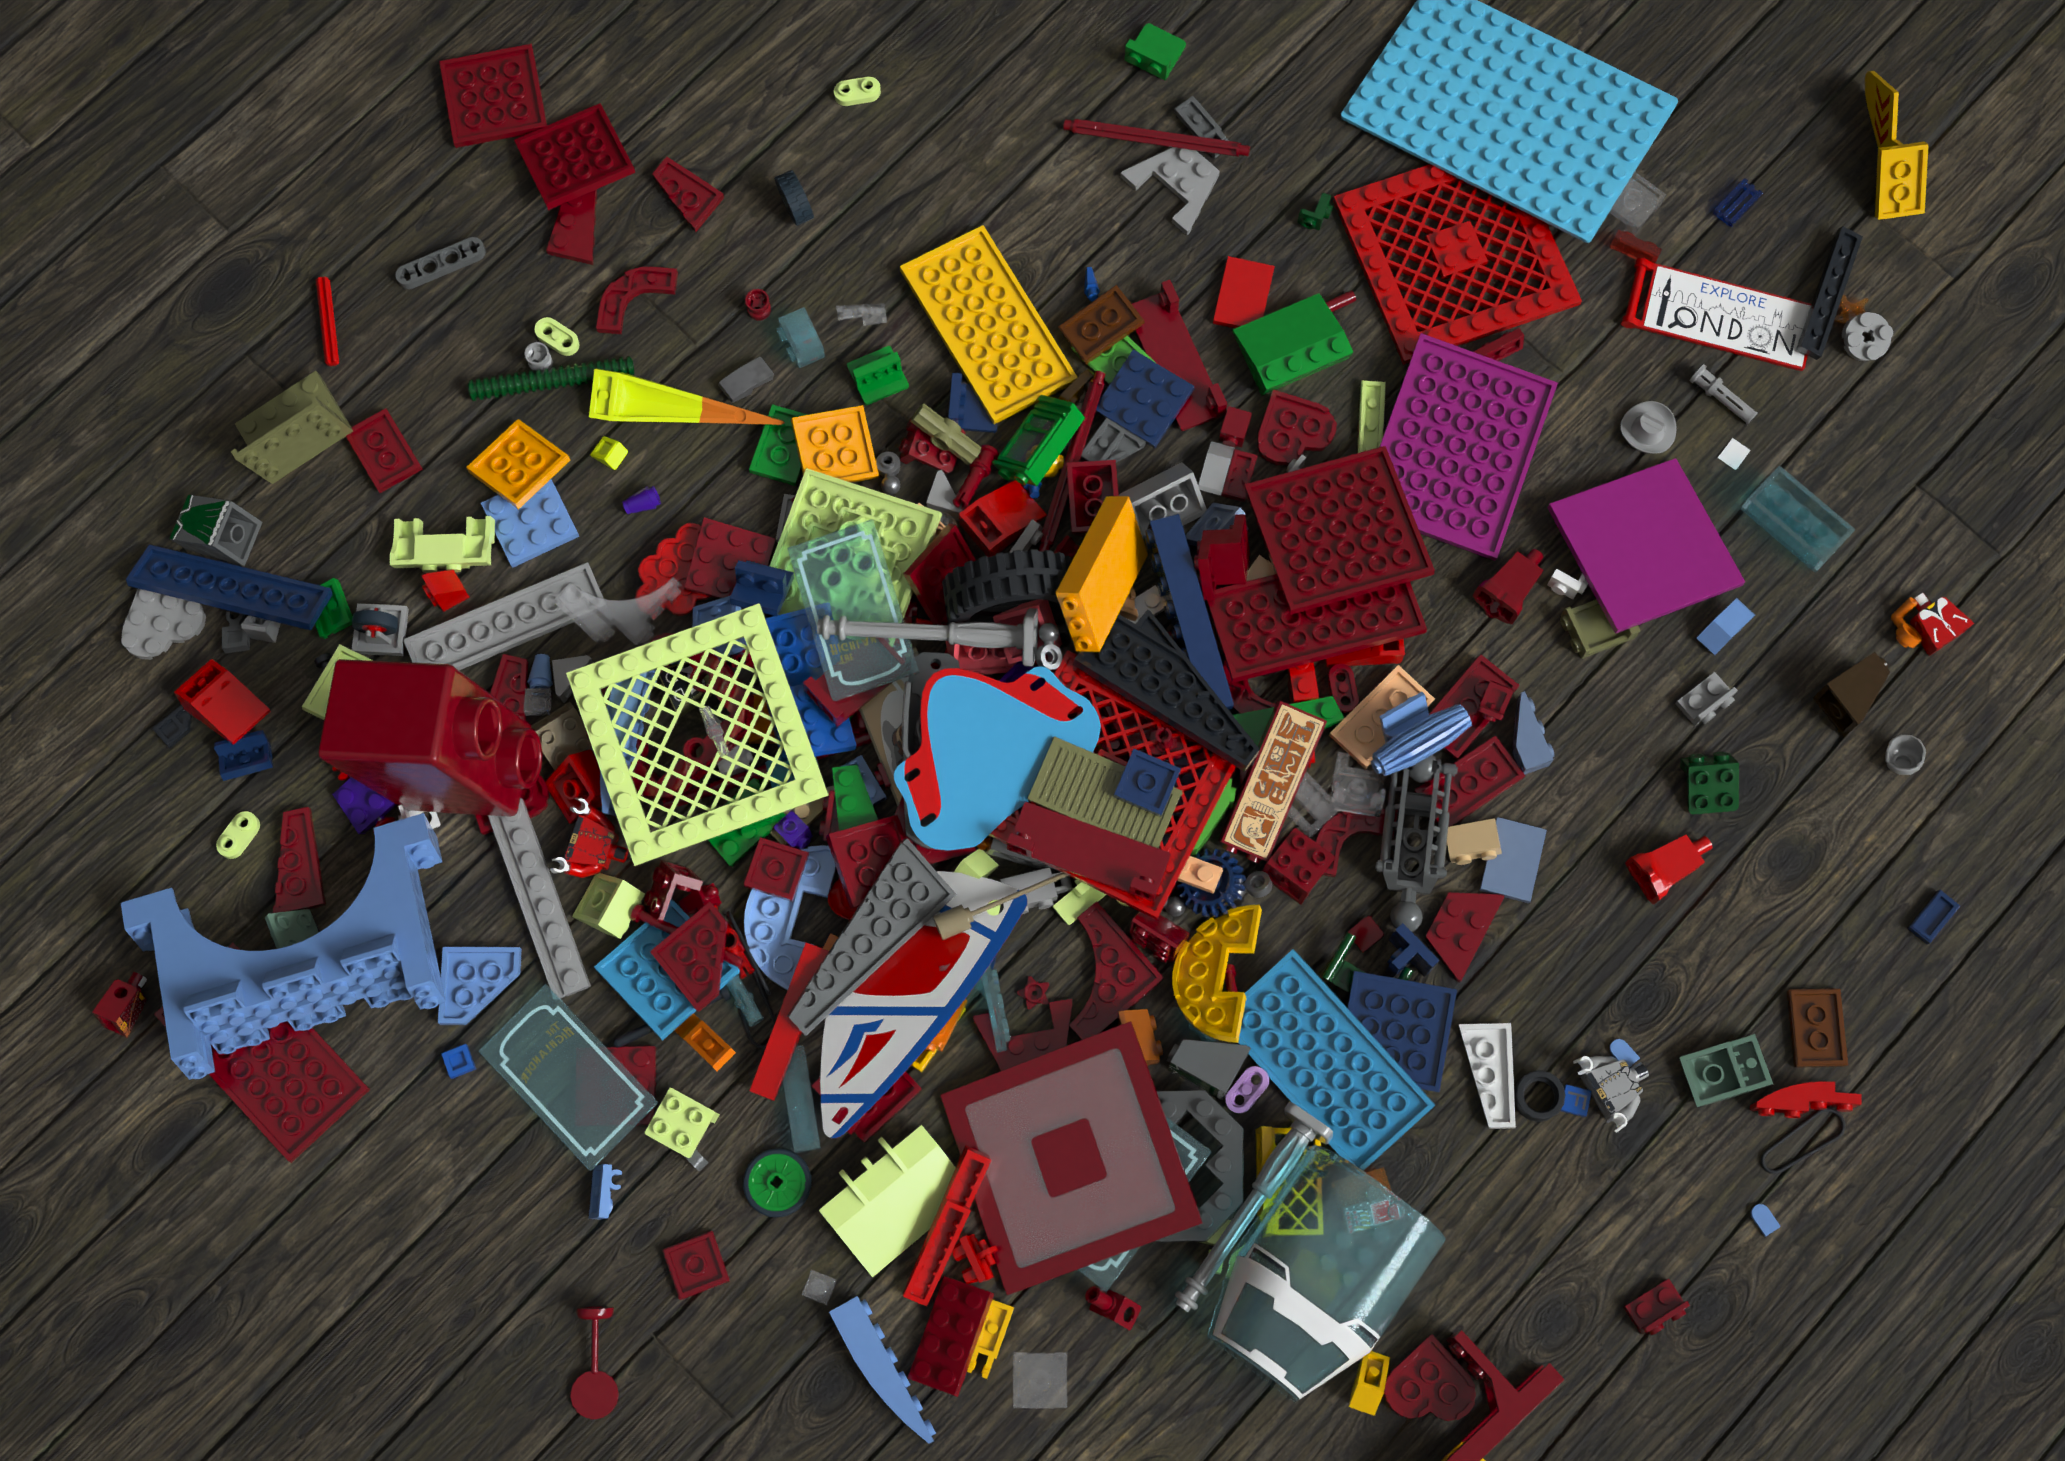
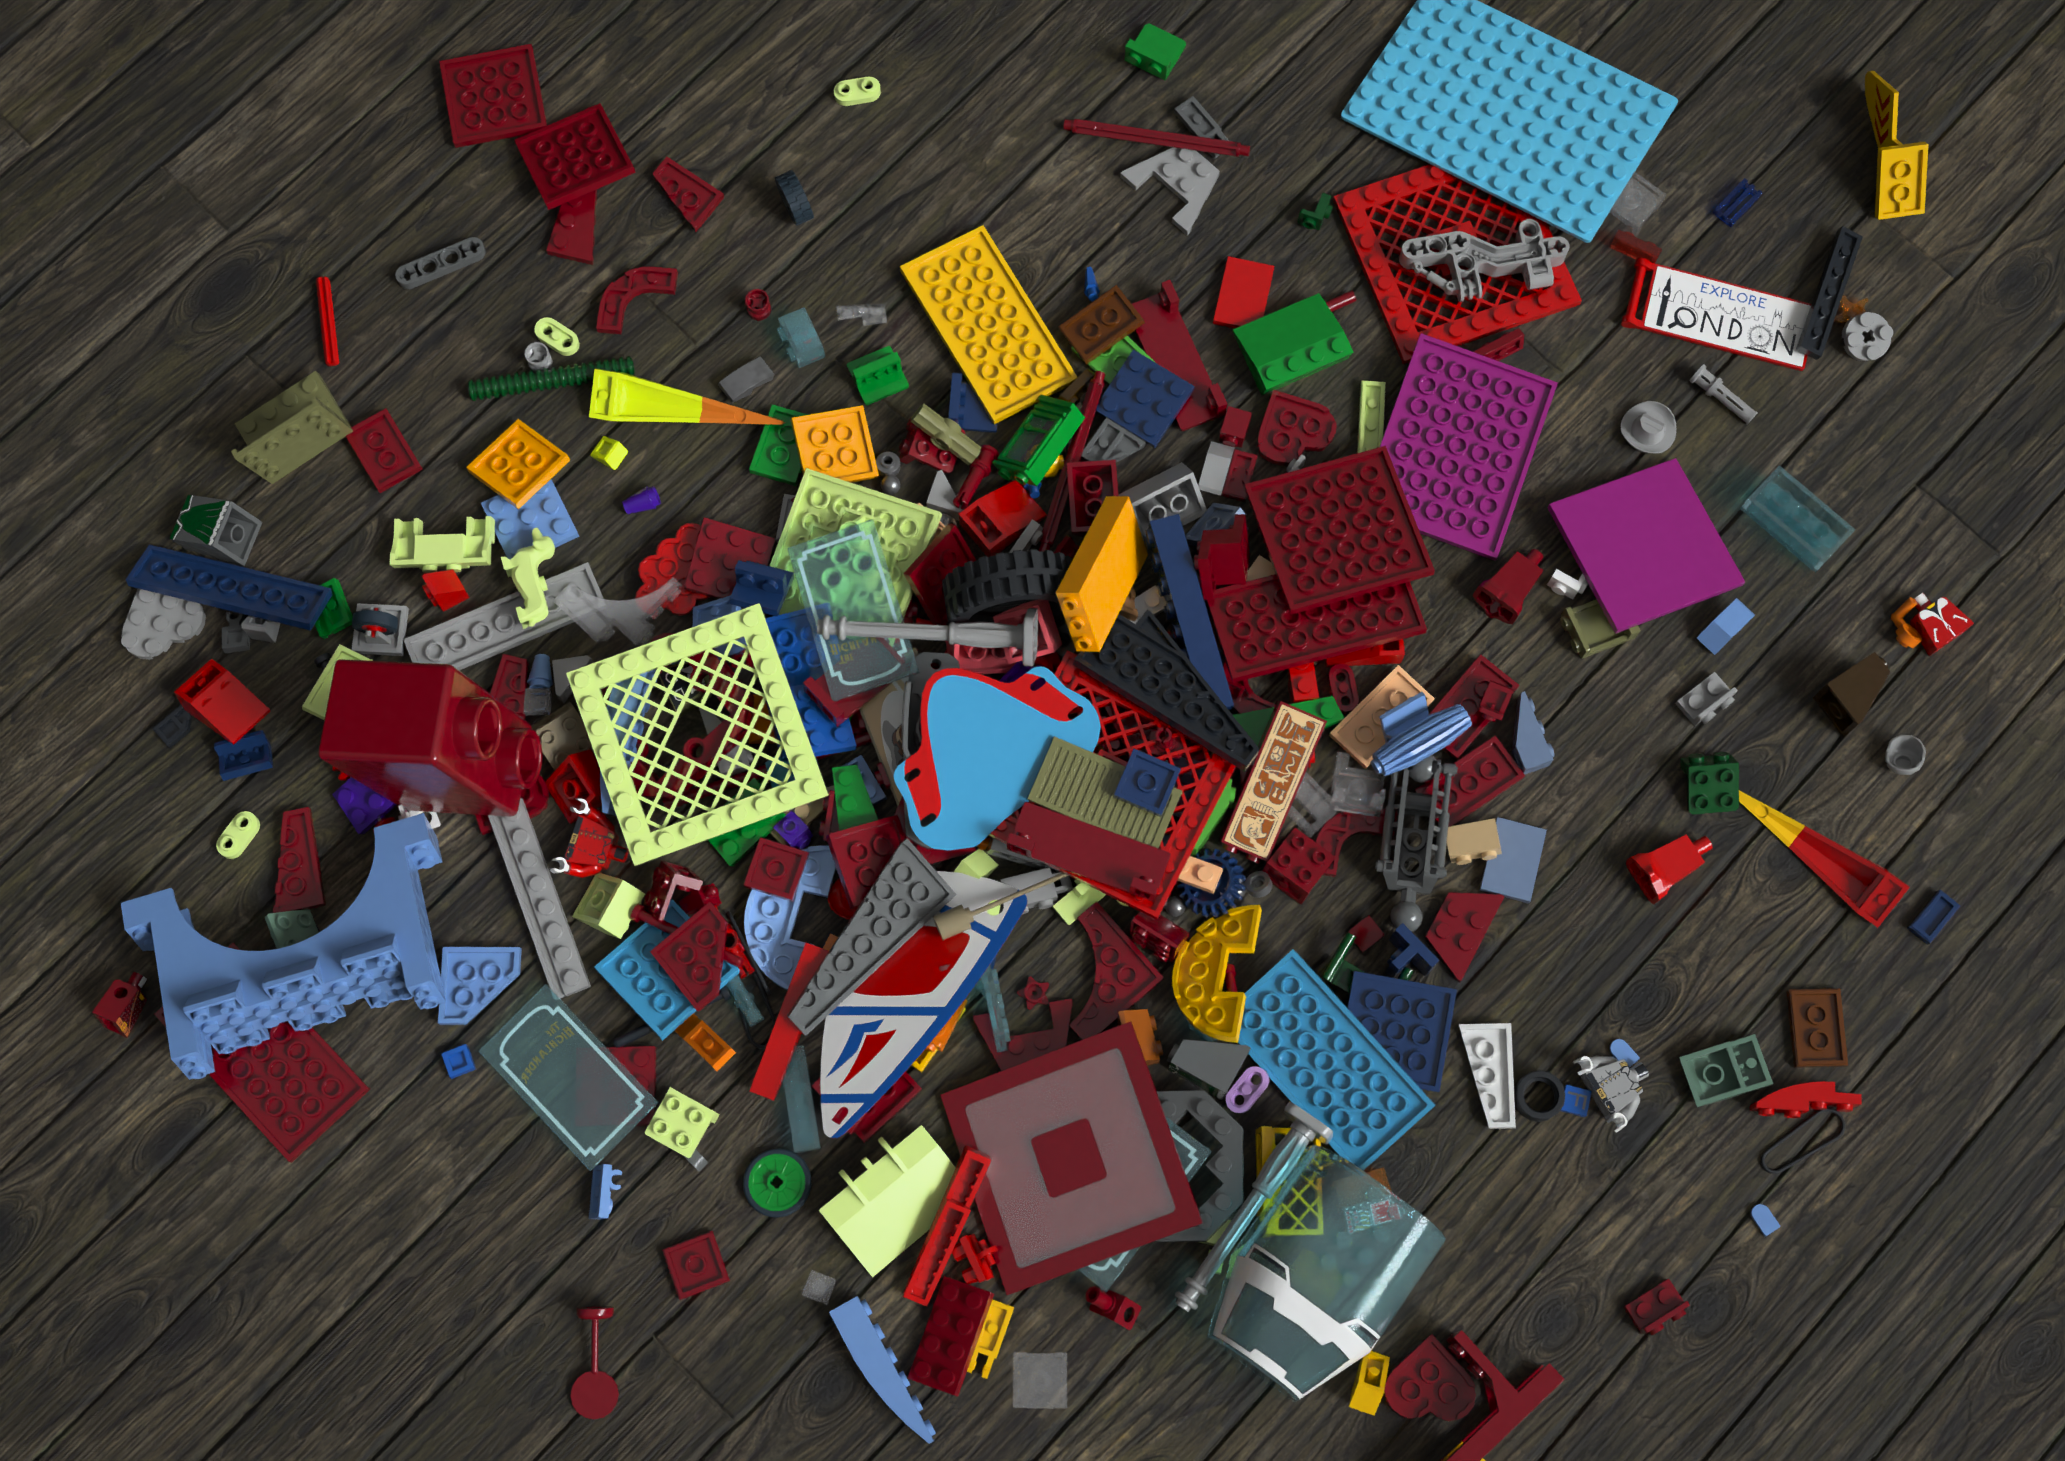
clear bar [700,706,730,757] -> none
flat silver plate [1036,623,1062,670] -> none
white sticker [1718,438,1751,470] -> none
none -> yellowish green animal [501,528,555,629]
none -> light grey beam [1399,219,1570,302]
none -> red plate [1739,790,1910,928]

